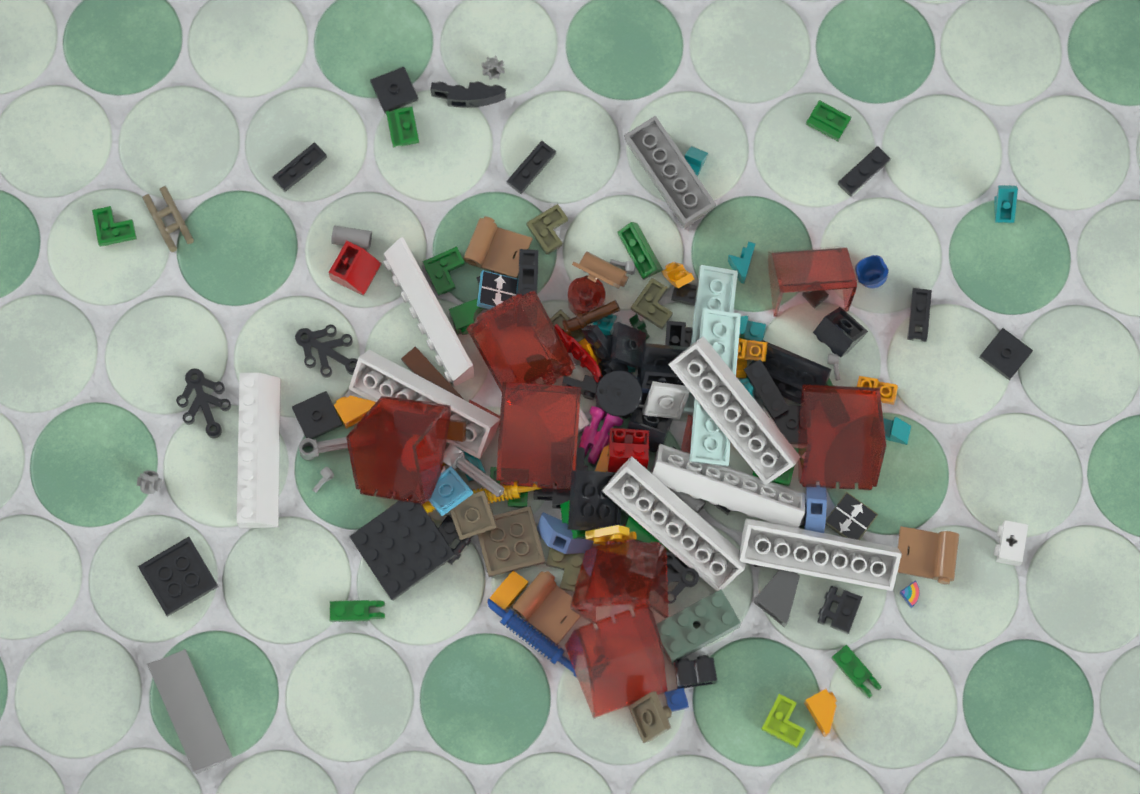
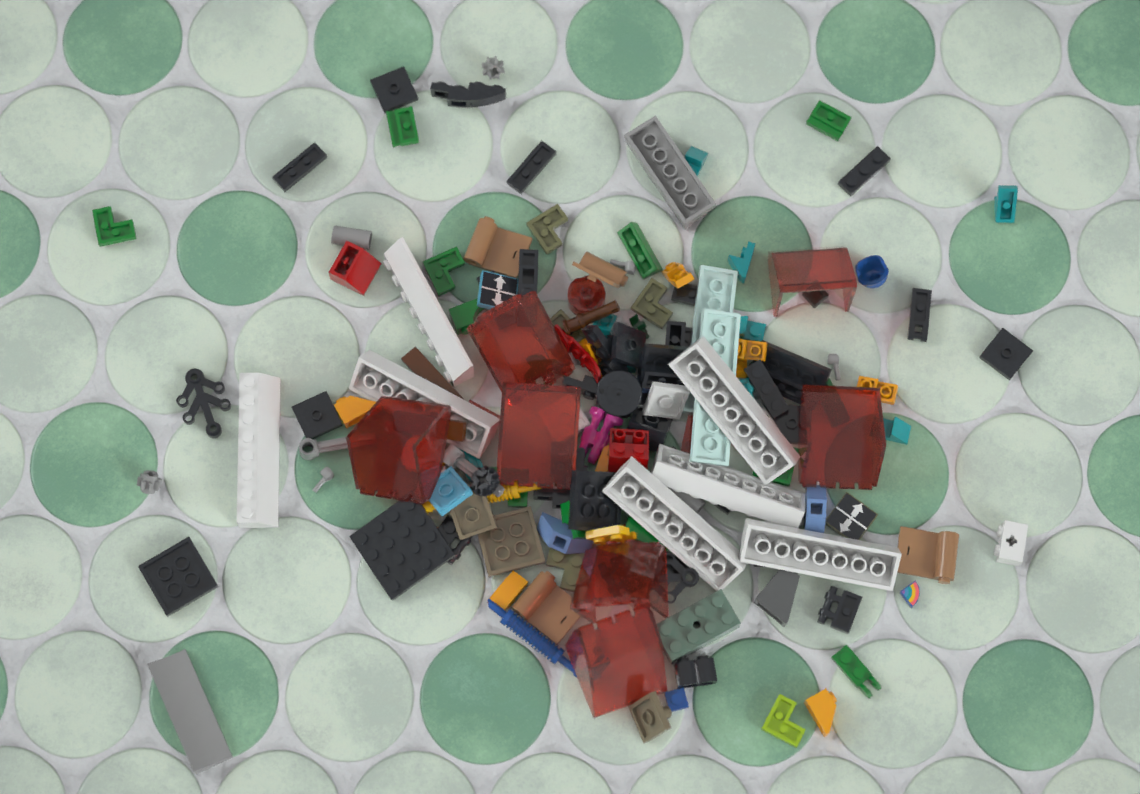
dark tan piece [142,186,194,252] -> none
black plant [295,324,358,378] -> none
green hinge [330,600,385,622] -> none
black slope [813,307,868,357] -> none
none -> black gear [469,465,500,497]

